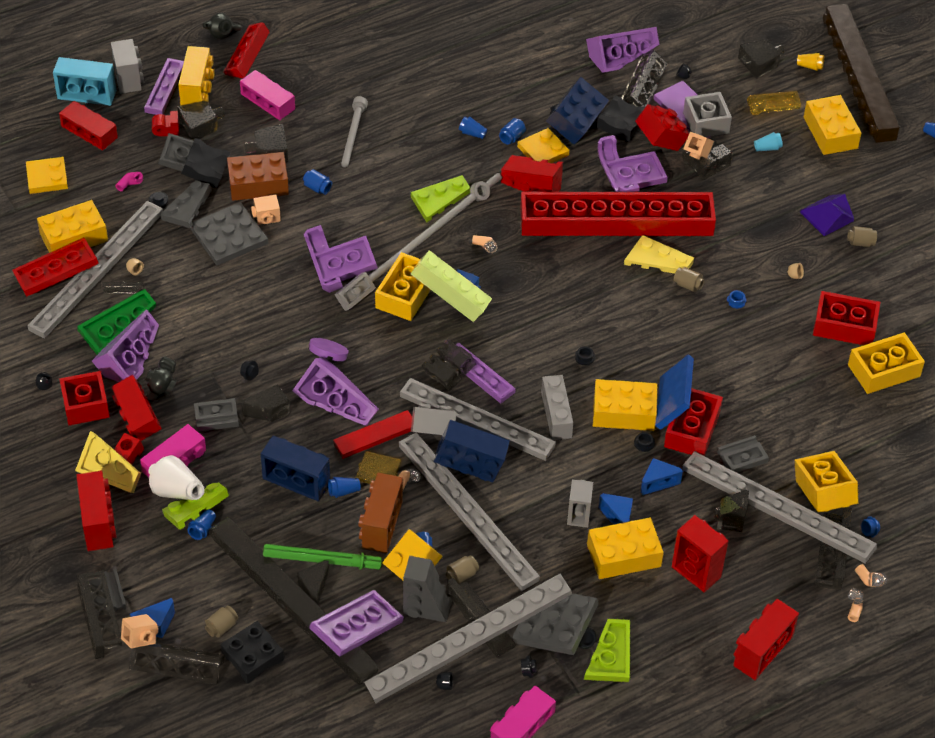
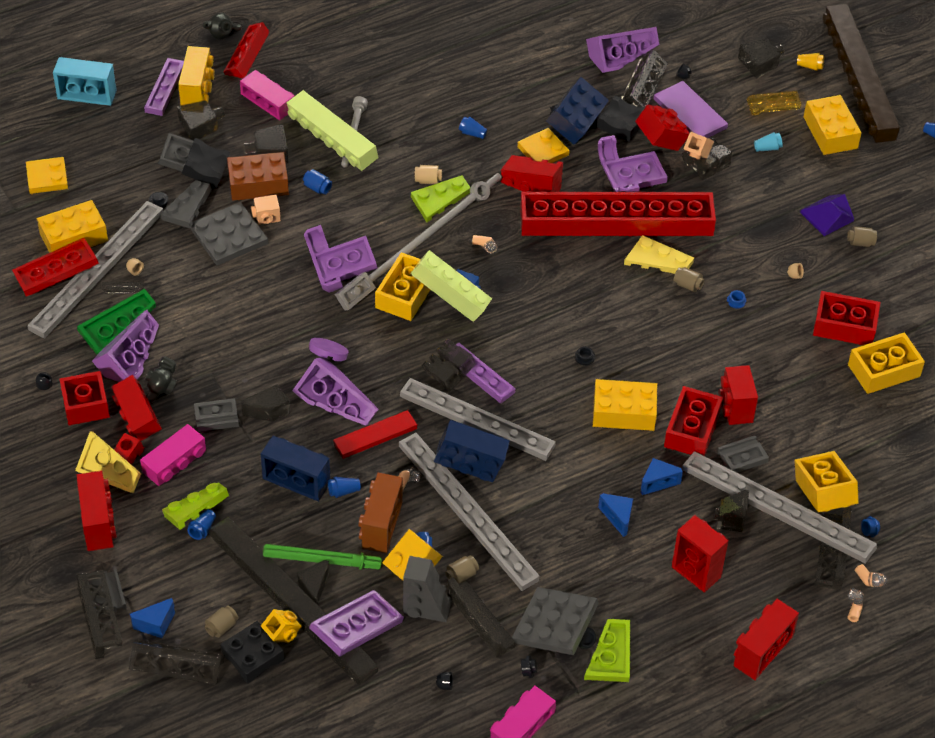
red brick [59,101,118,151] -> none
light grey brick [111,39,144,94] -> none
dark pink arm [115,172,143,191] -> none
light nougat brick [121,614,158,649] -> none
white cone [149,455,204,500] -> none
red leg [152,111,179,136] -> none
black plate [240,360,259,381] -> none
clear yellow piece [355,451,401,484] -> none
light grey plate [364,574,572,703] -> none
light grey brick [411,403,457,435] -> none
blue brick [499,118,526,144] -> none
light grey brick [541,375,573,440] -> none
light grey brick [567,479,593,527] -> none
yellow brick [587,517,664,579] -> none
black plate [634,432,655,452] -> none
blue tile [655,354,694,430] -> none
light grey brick [683,92,732,137] -> none
none -> yellow brick [261,609,302,643]
none -> yellowish green brick [287,90,378,171]
none -> tan brick [415,165,442,184]
none -> red brick [719,365,758,425]

